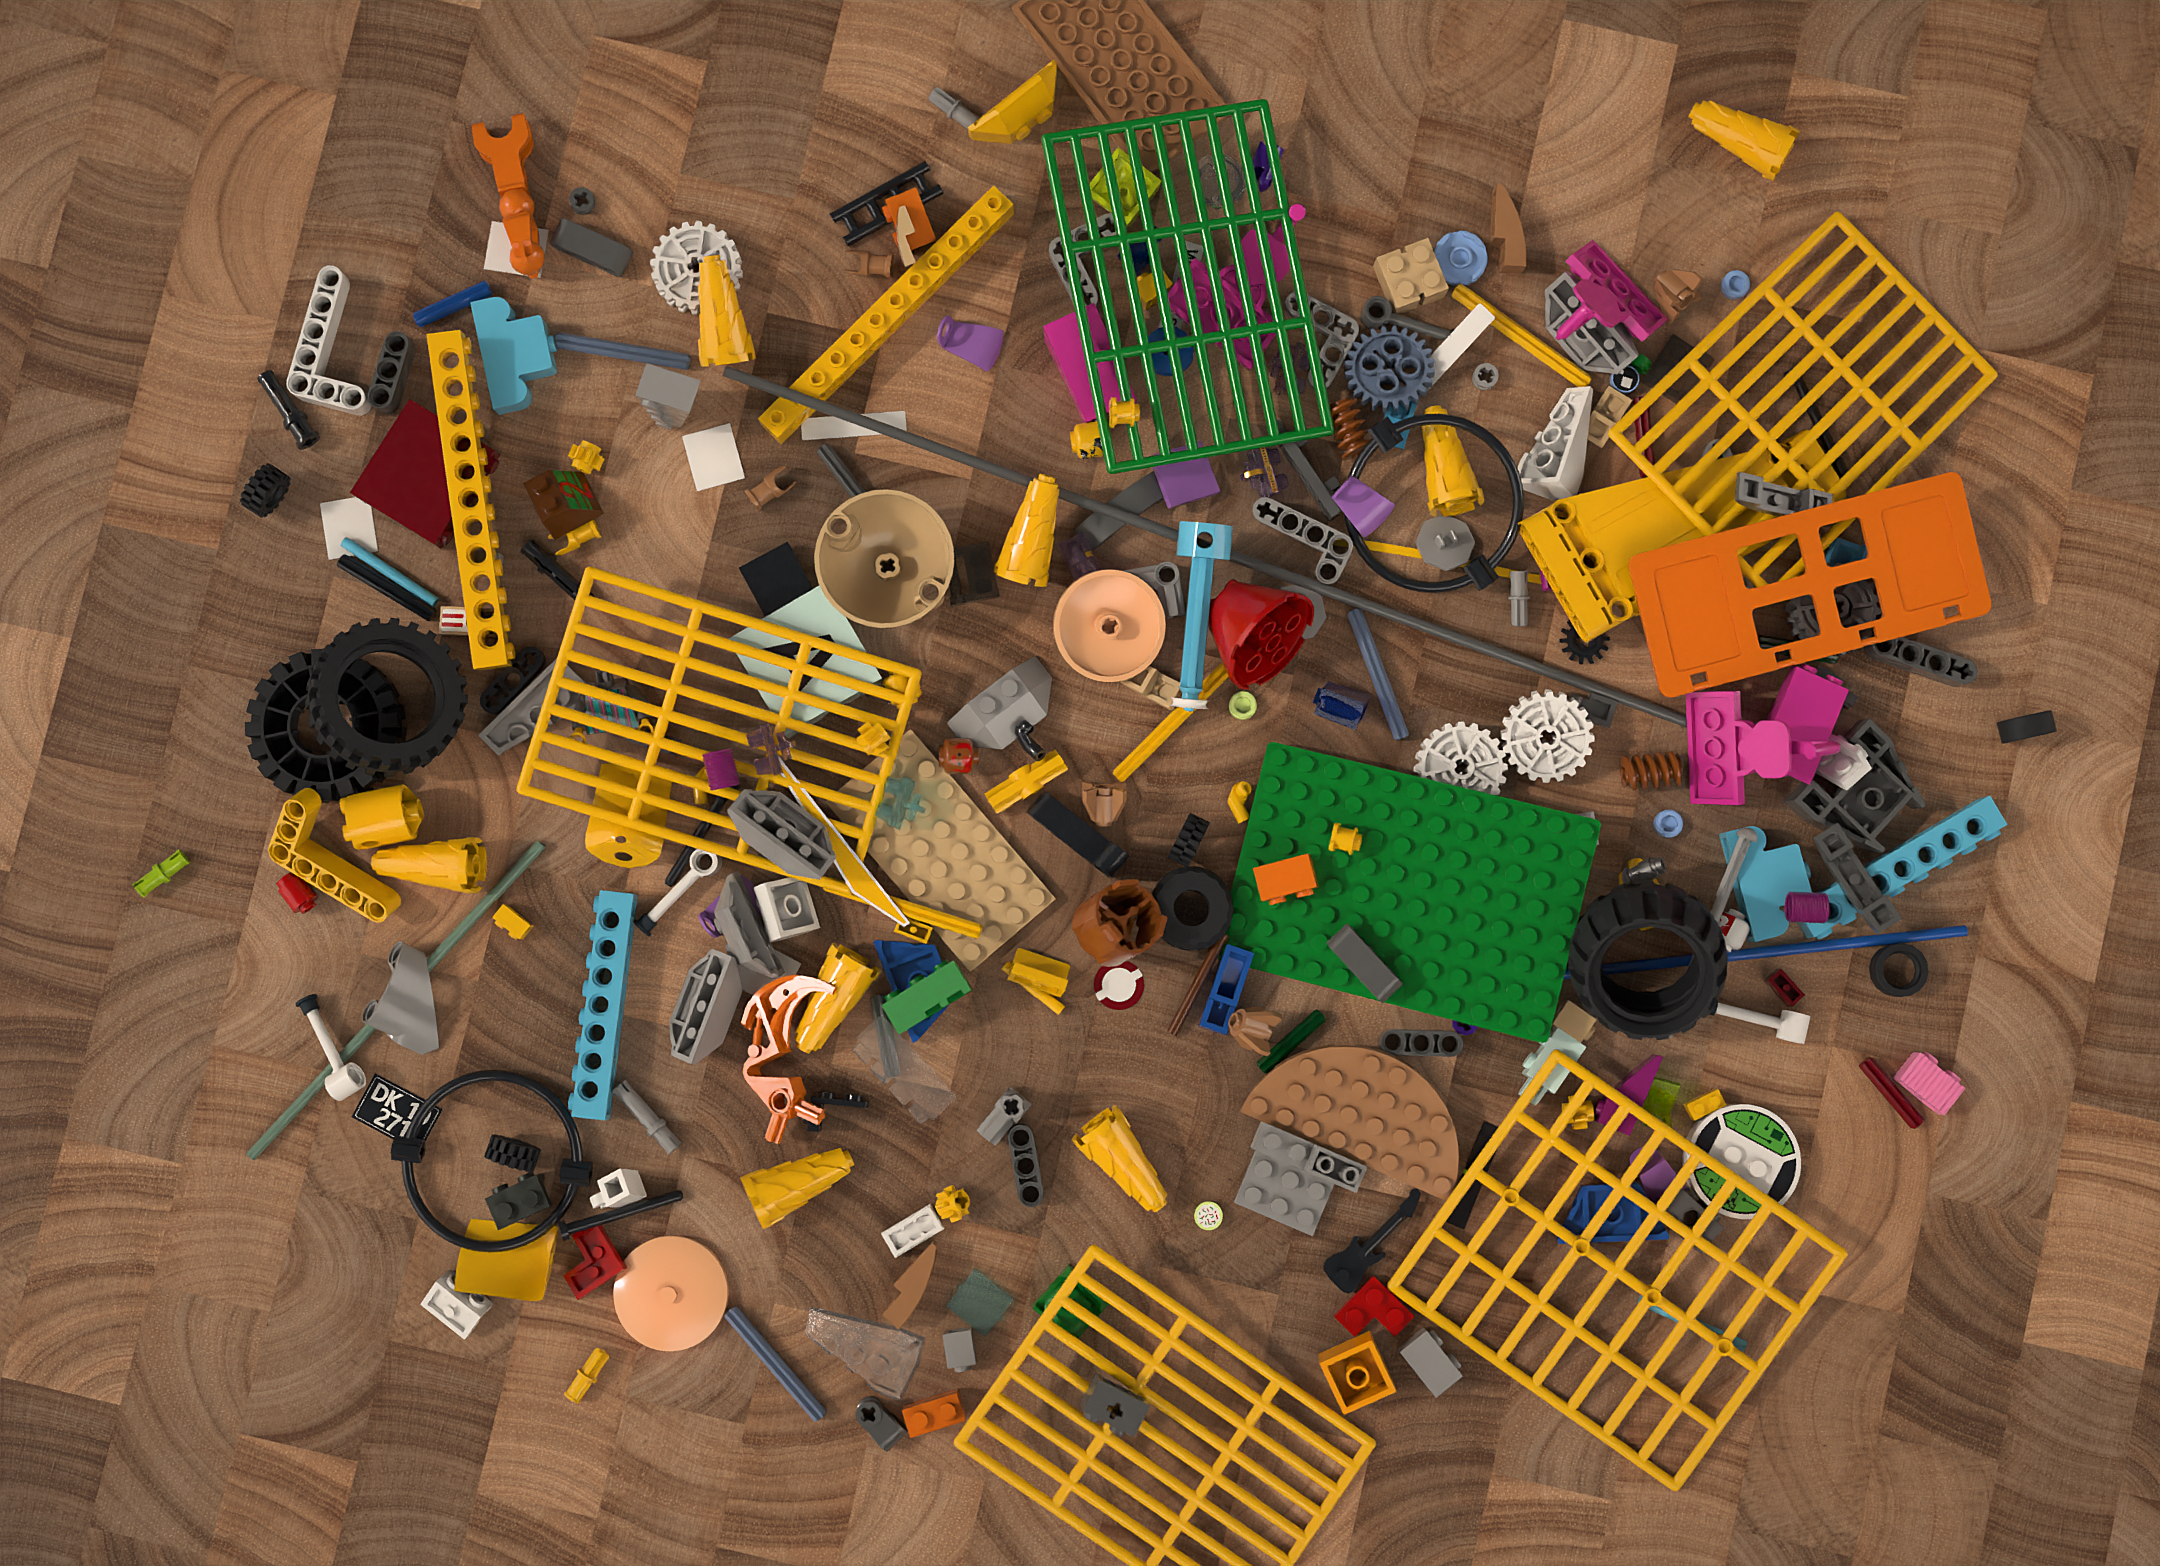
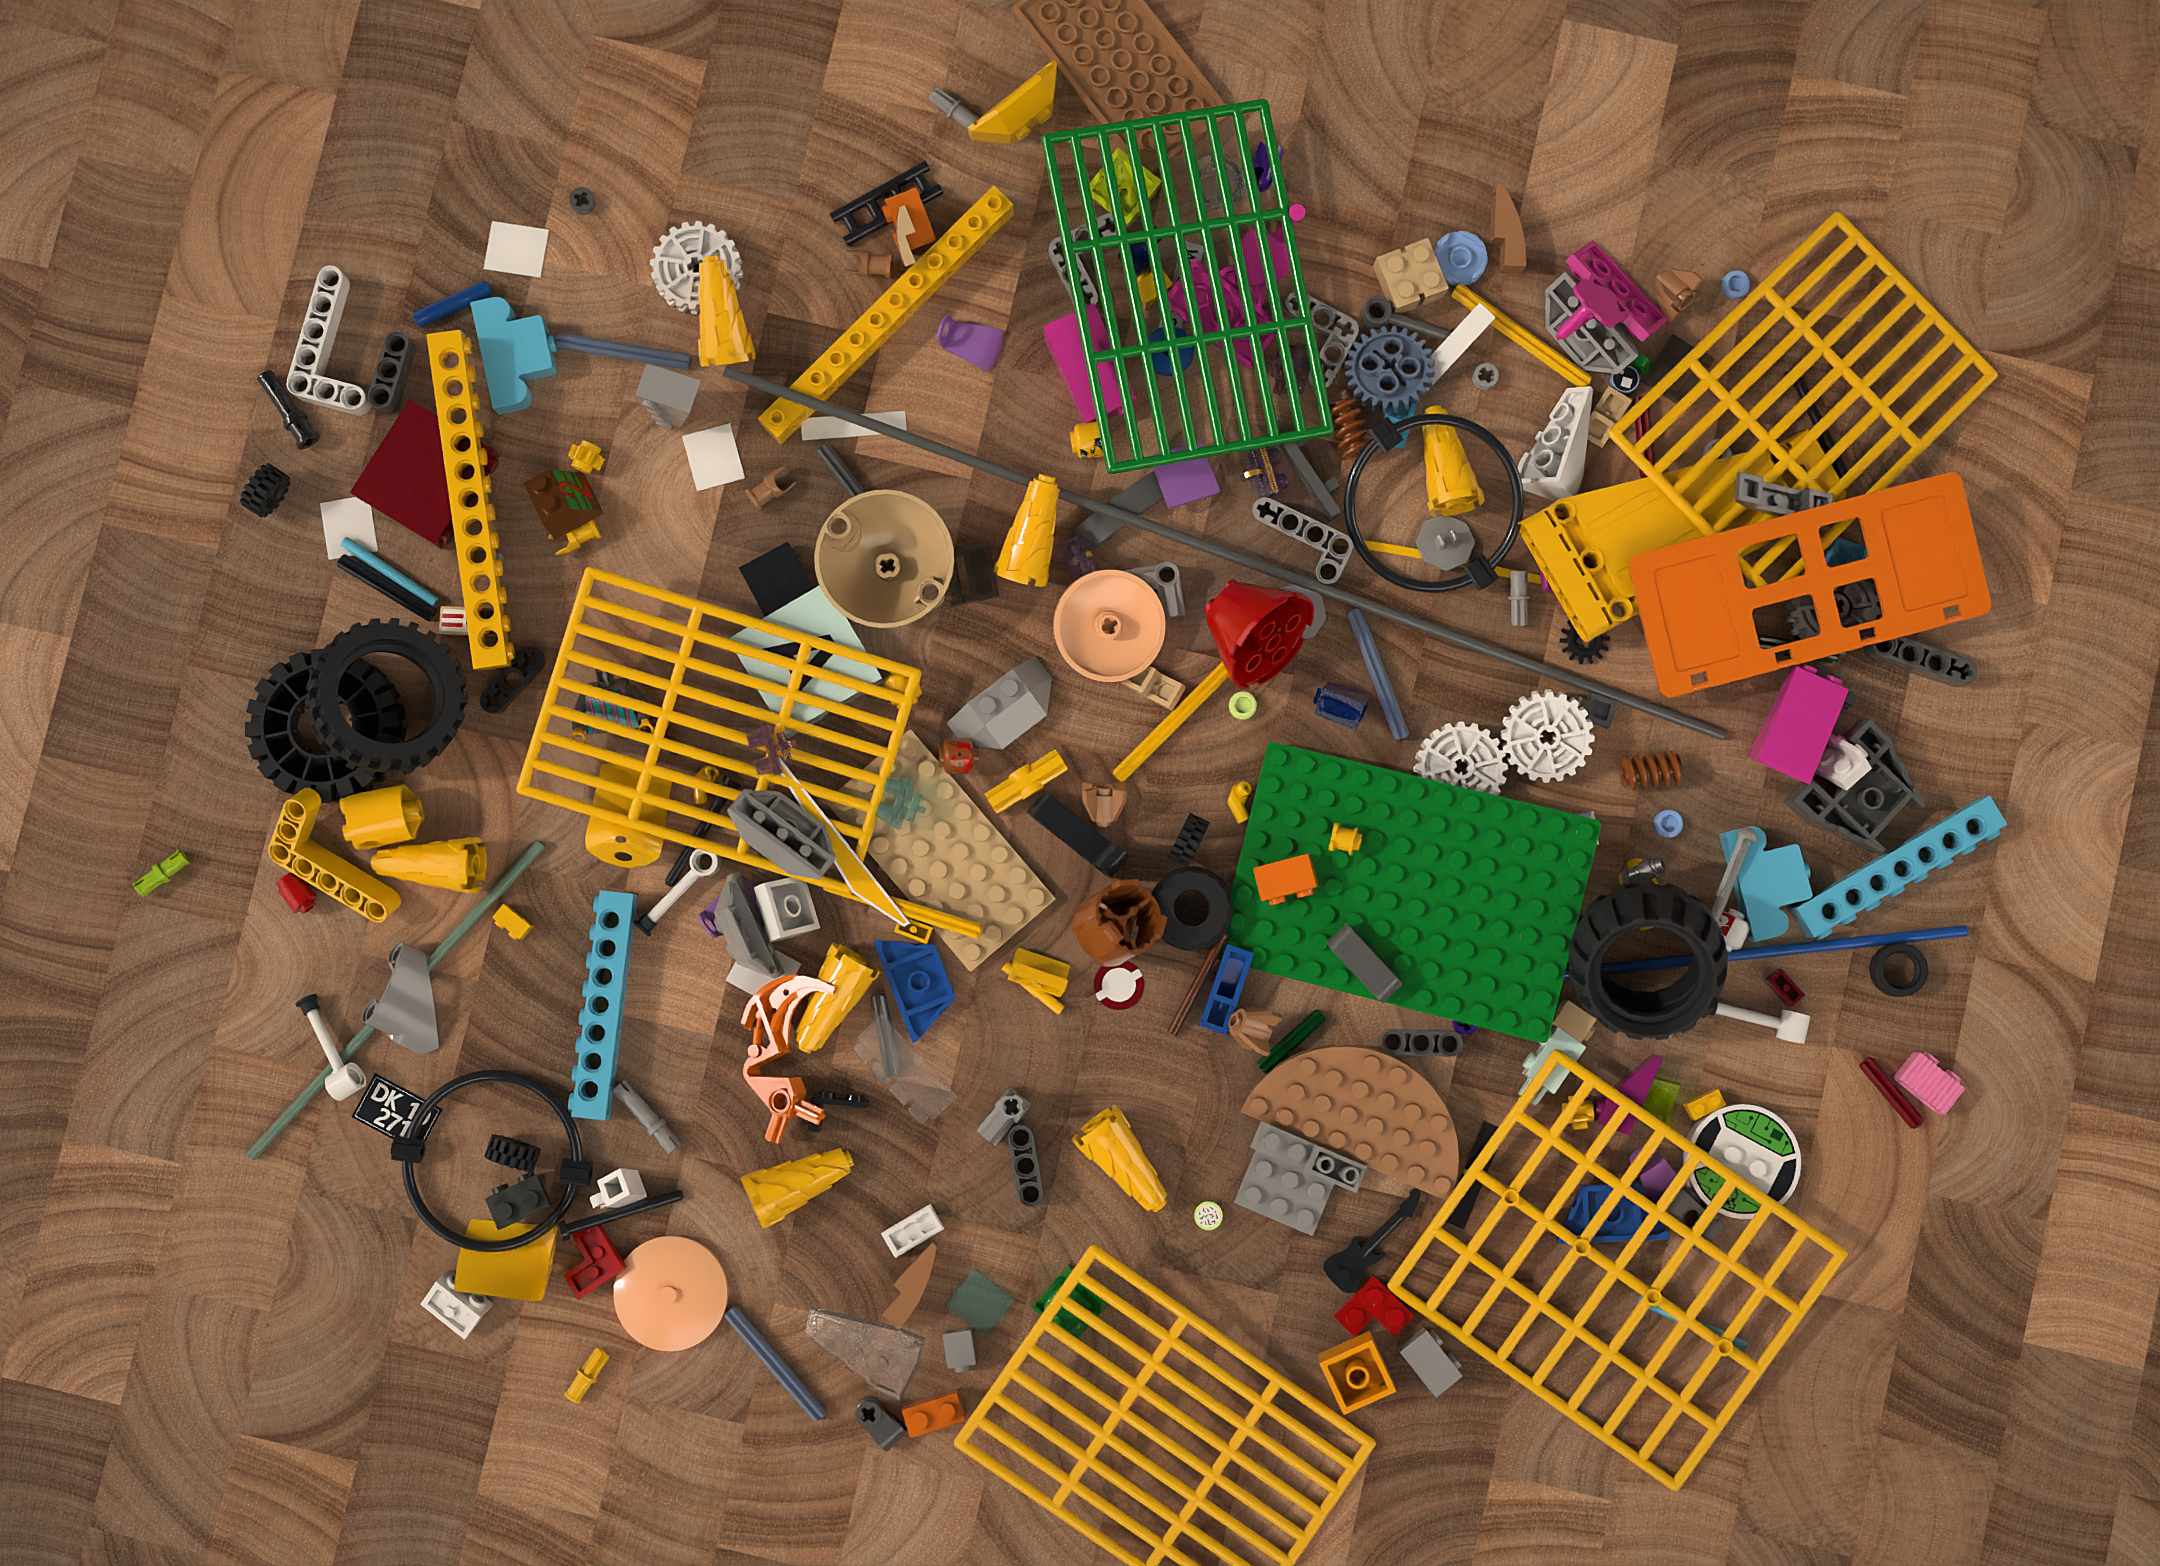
orange piece [472,113,545,279] -> none
light grey wing [478,659,587,755] -> none
black pin [520,539,594,600] -> none
dark grey beam [549,218,633,278] -> none
light grey wedge [669,949,743,1065] -> none
magenta piece [702,748,740,791] -> none
yellow gear [856,721,891,756] -> none
green wedge [881,959,973,1035] -> none
yellow gear [935,1185,970,1223] -> none
black arm [1014,720,1046,761] -> none
dark grey brick [1080,1373,1150,1437] -> none
yellow brick [1109,397,1140,428] -> none
medium azure piece [1168,521,1233,712] -> none
medium lavender piece [1331,475,1395,537] -> none
dark pink plate [1686,691,1841,805] -> none
yellow cone [1688,100,1800,181] -> none
magenta piece [1785,891,1829,924] -> none
dark grey slope [1813,823,1902,934] -> none
black tyre [1997,710,2057,744] -> none

